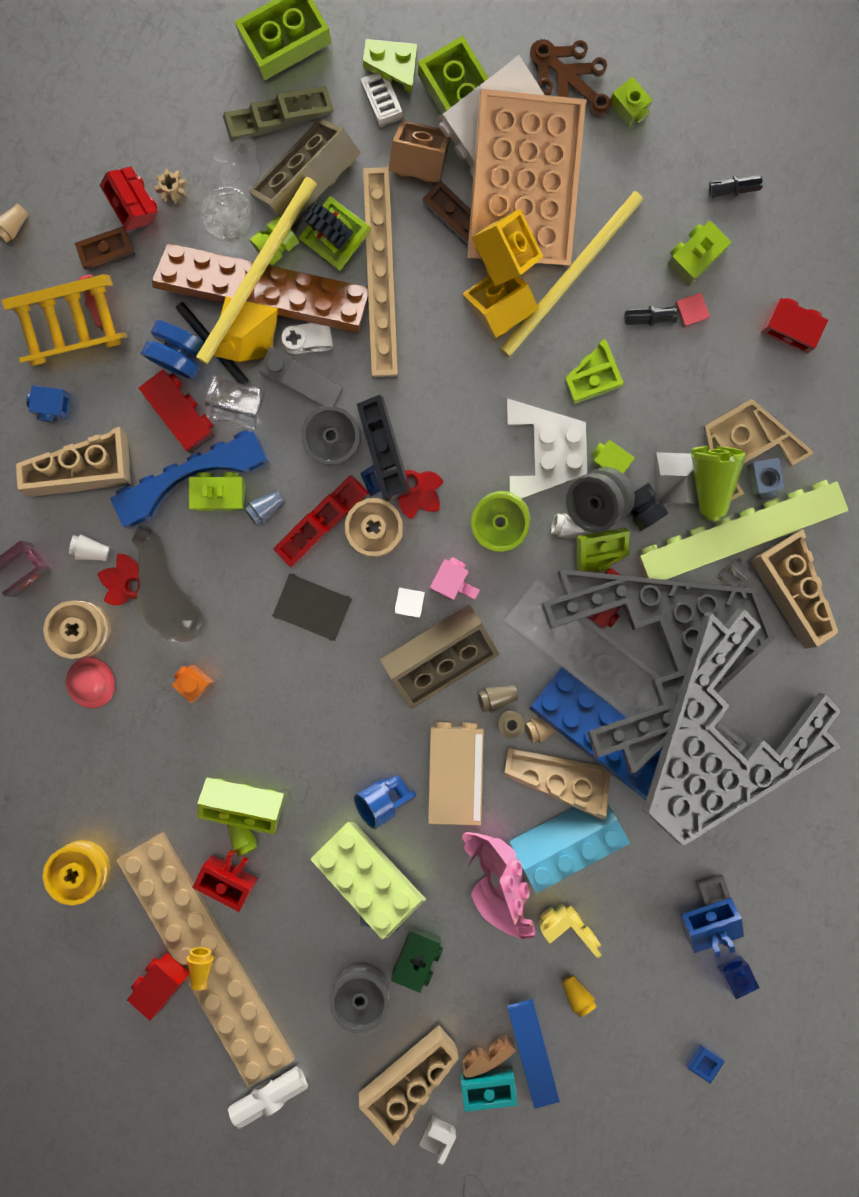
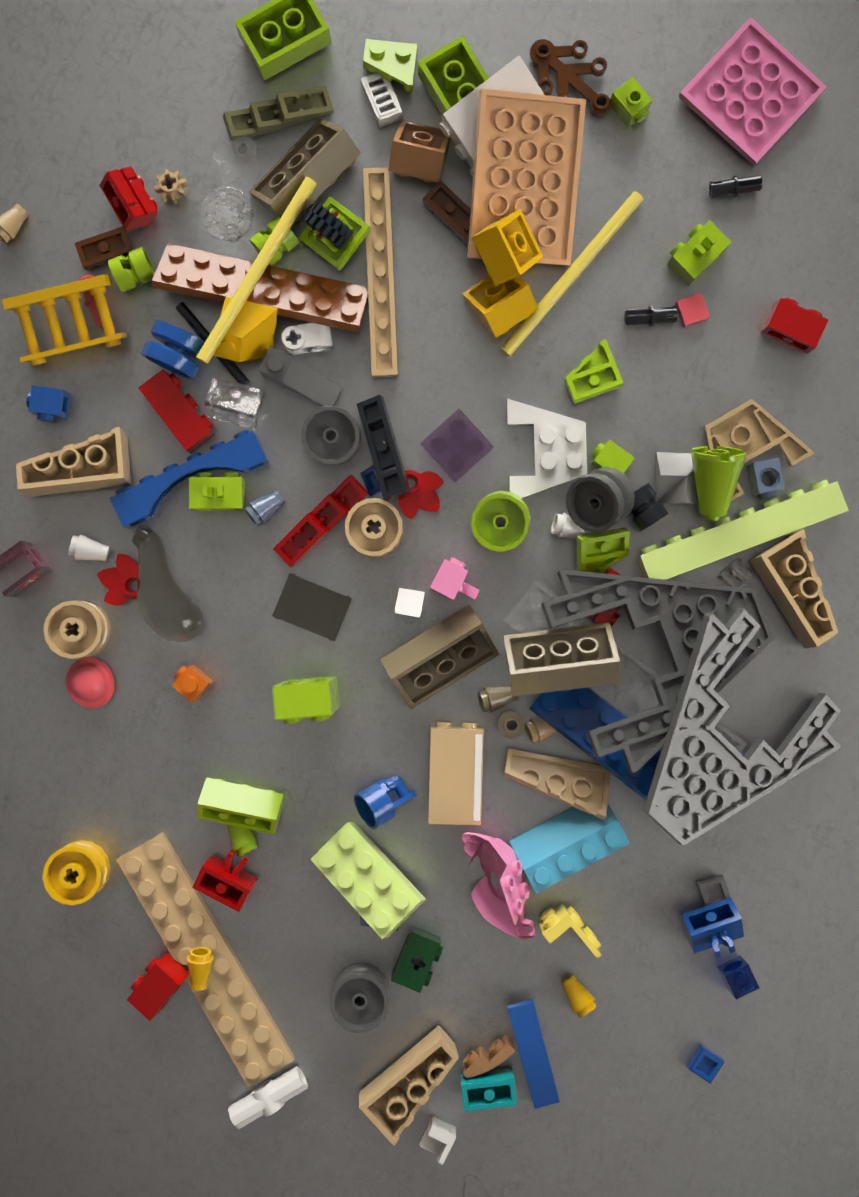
none -> lime wheel [108,247,155,293]
none -> lime brick [273,676,340,724]
none -> clear purple plate [420,409,494,483]
none -> dark tan slope [503,622,620,696]
none -> bright pink plate [678,17,827,166]

